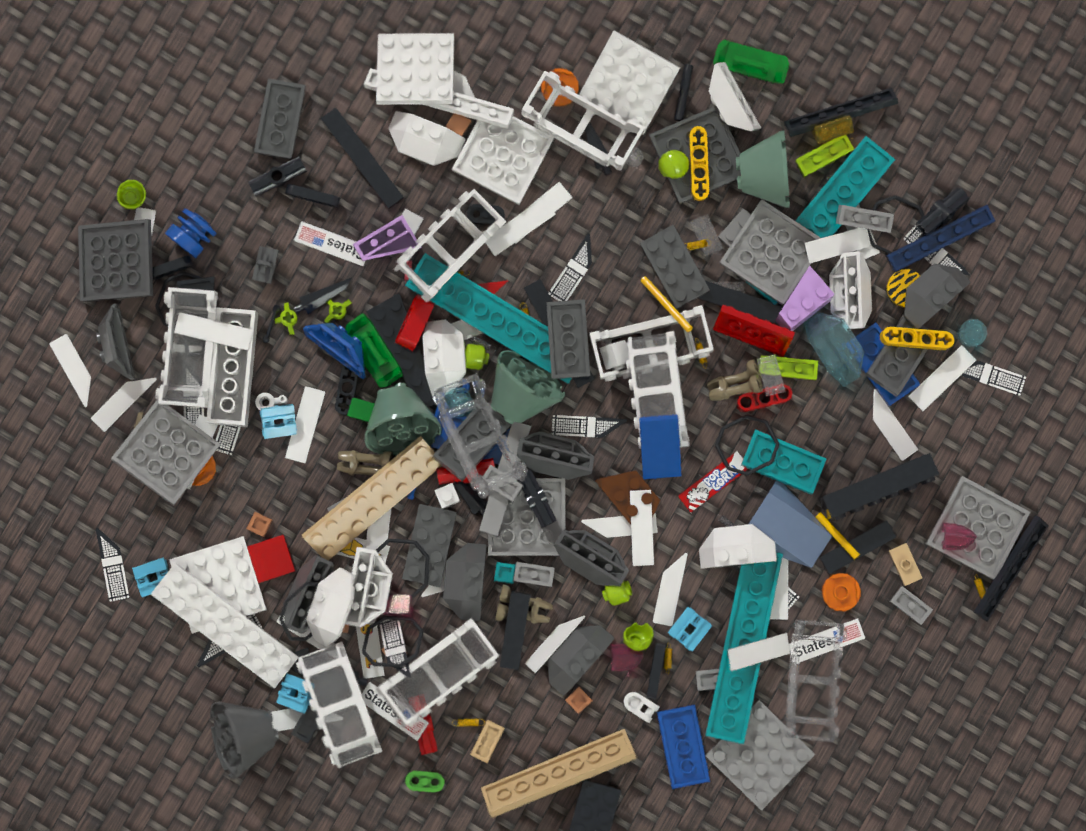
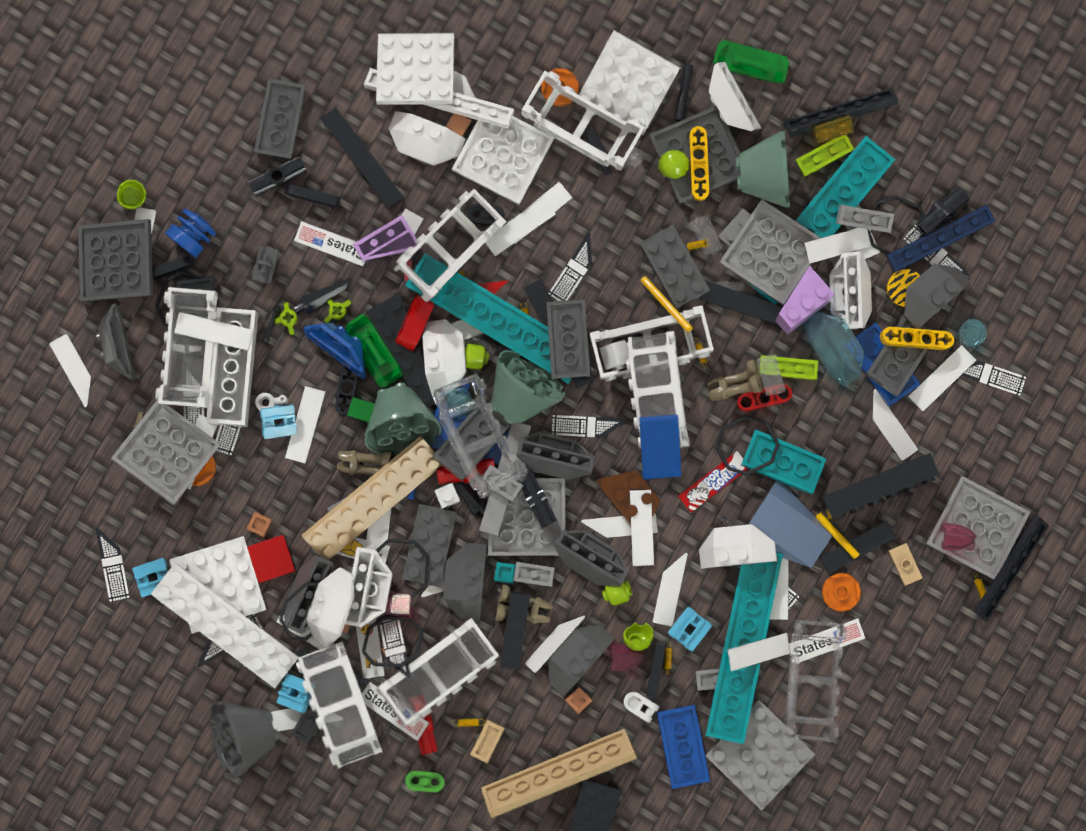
white sticker [91,378,157,432] -> none
red plate [712,305,795,357] -> none
light grey plate [890,586,933,625] -> none

